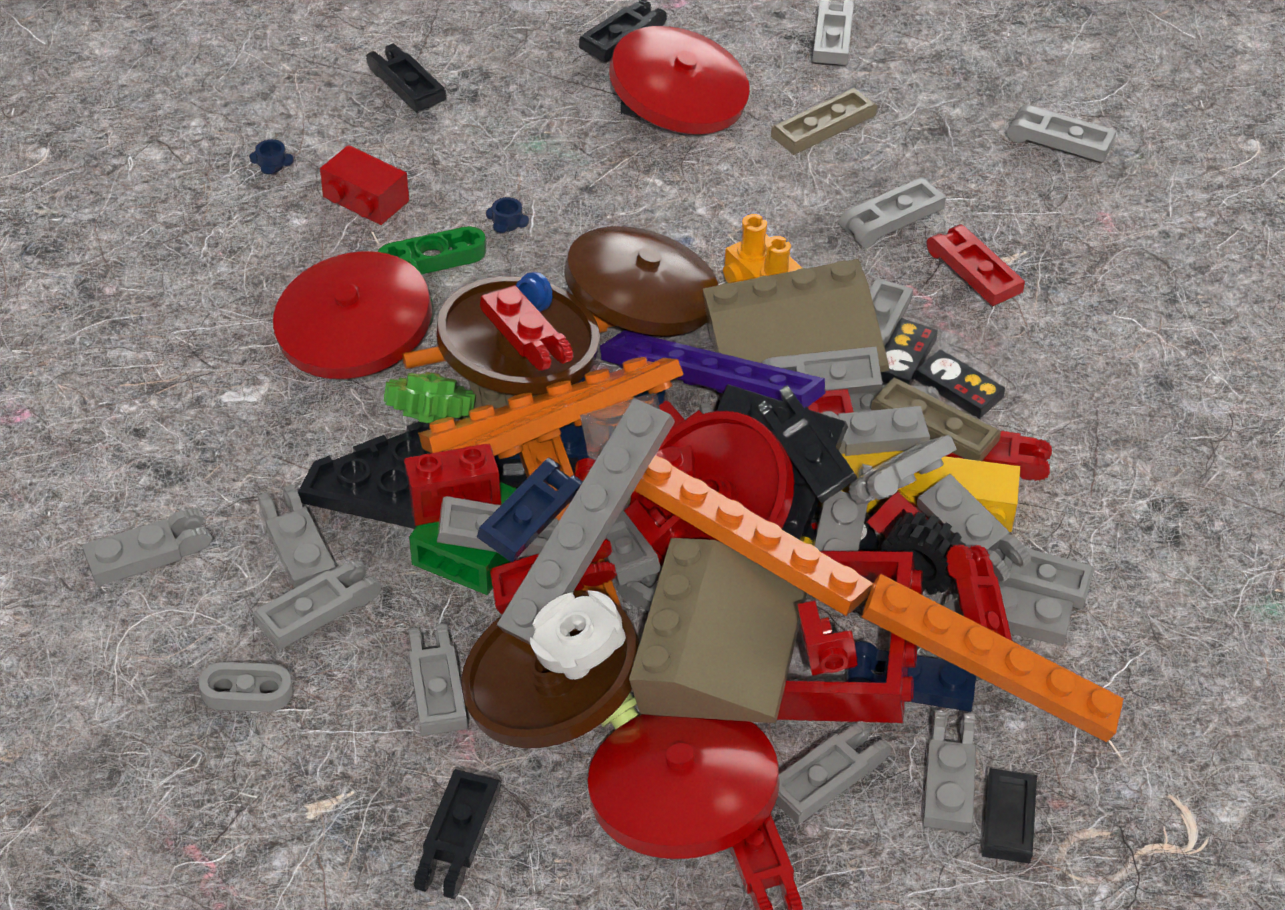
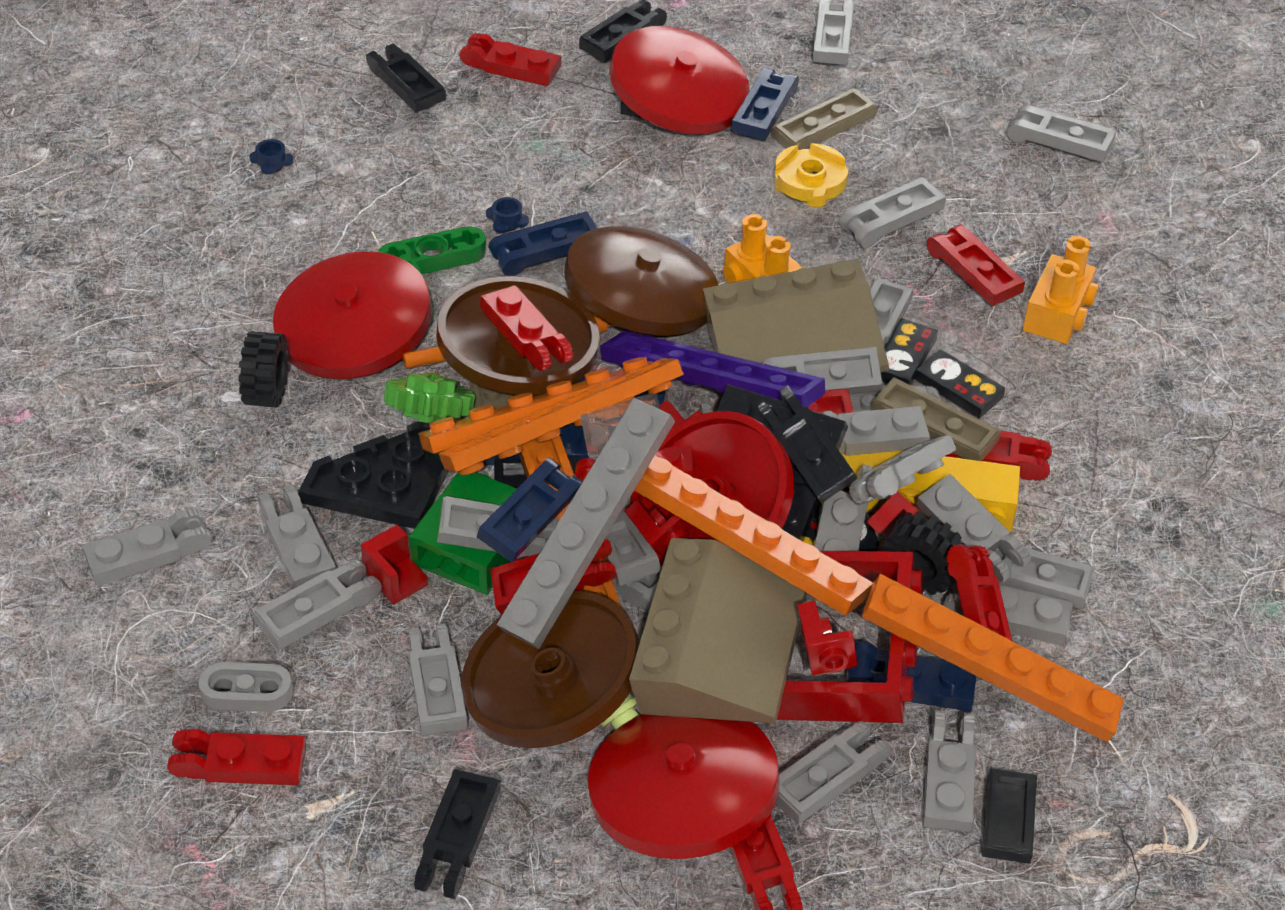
red brick [320,145,409,225] -> none
red bracket [404,444,501,526] -> none
blue plate [516,272,552,312] -> none
white plate [530,590,626,680] -> none
none -> red hinge [167,729,306,786]
none -> black tyre [239,331,289,407]
none -> red panel [361,524,428,605]
none -> red hinge [458,32,561,86]
none -> dark blue plate [488,211,598,276]
none -> dark blue plate [732,68,799,141]
none -> yellow plate [774,143,848,208]
none -> light orange brick [1023,236,1099,344]

